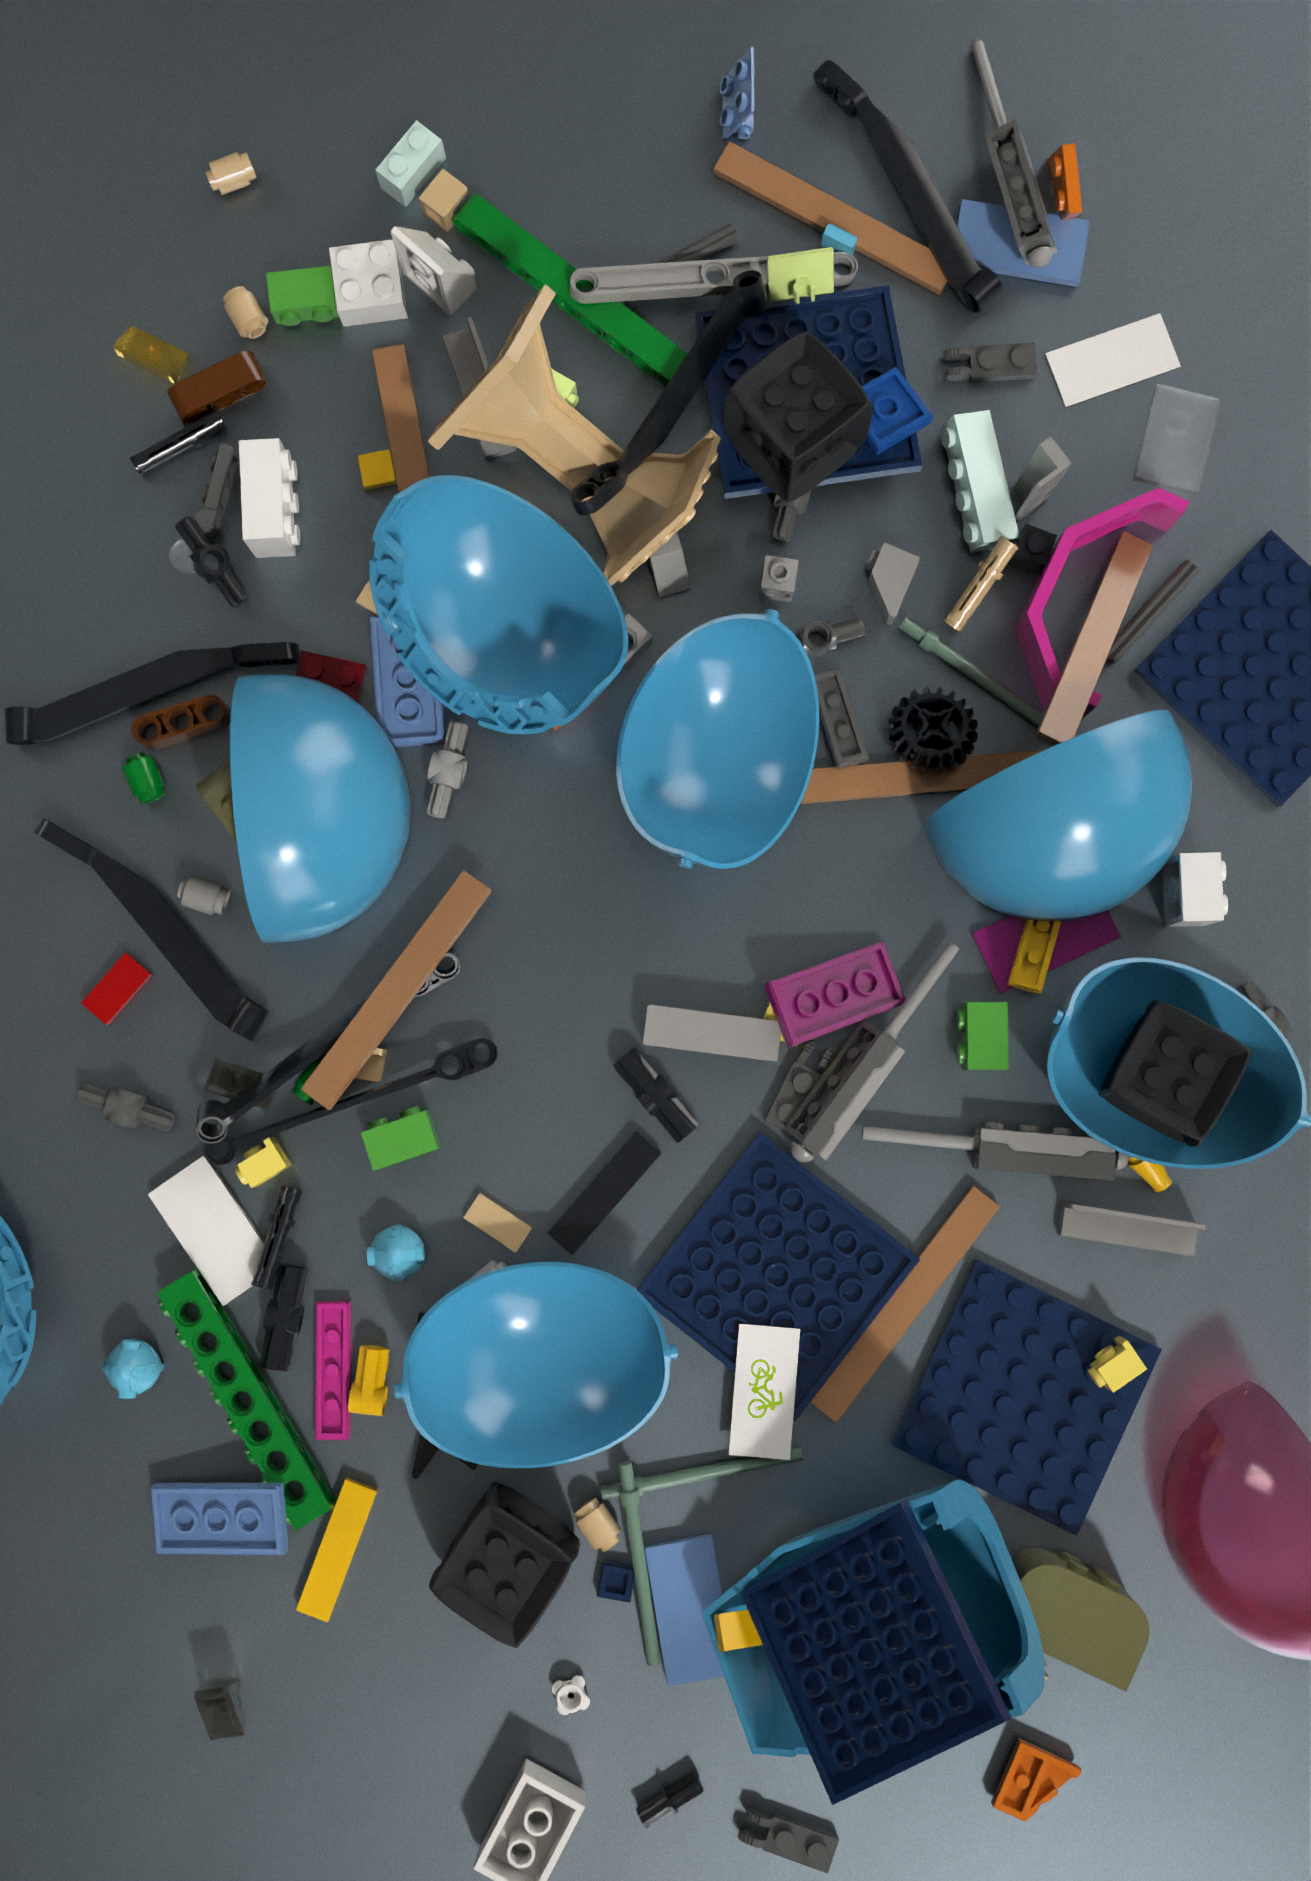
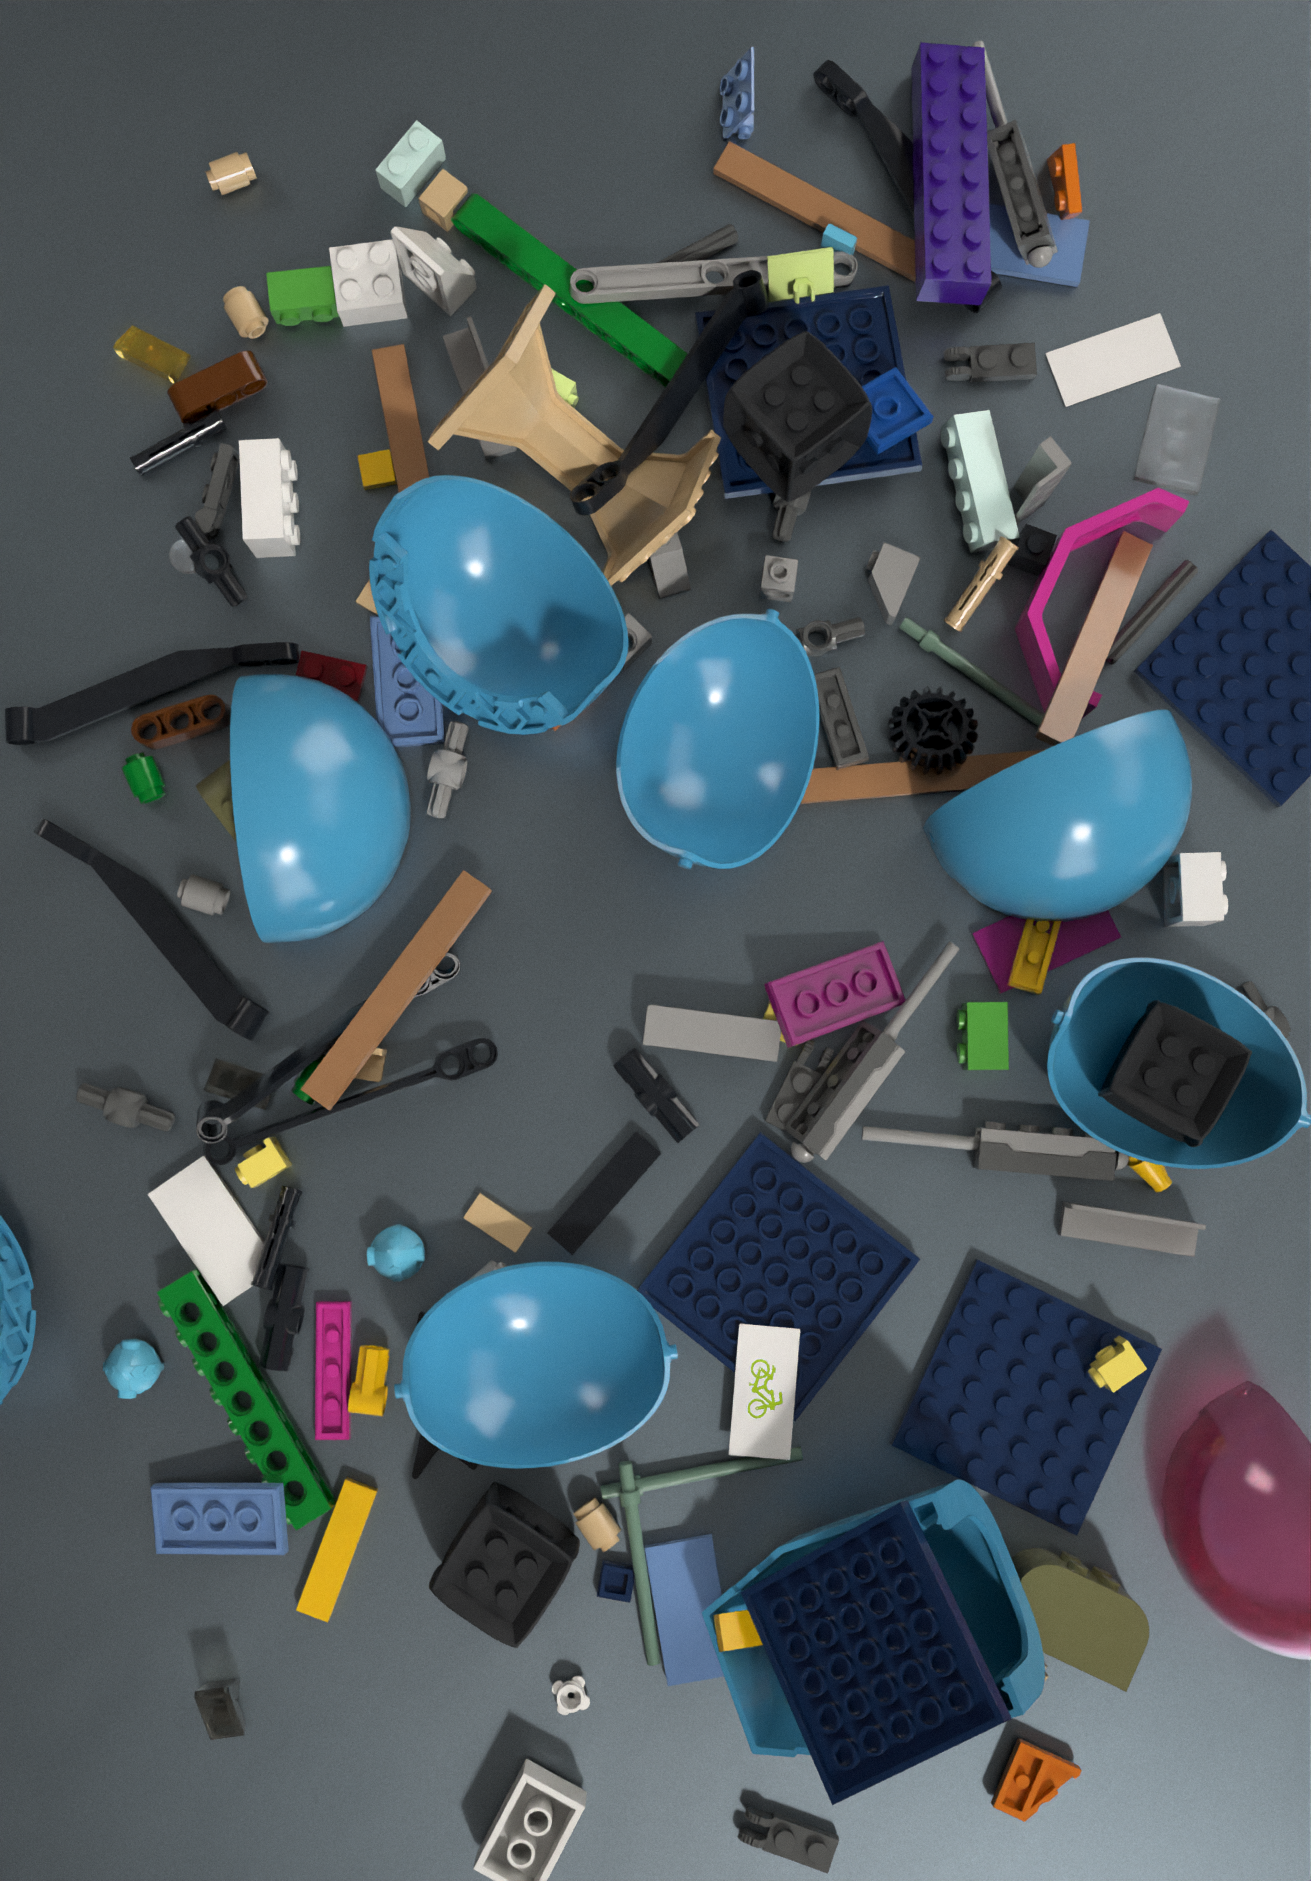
red tile [81,952,153,1025] -> none
bright green brick [361,1106,441,1171] -> none
black axle [636,1774,704,1829] -> none
medium nougat tile [810,1185,1000,1423] -> none
none -> dark purple brick [911,42,991,305]

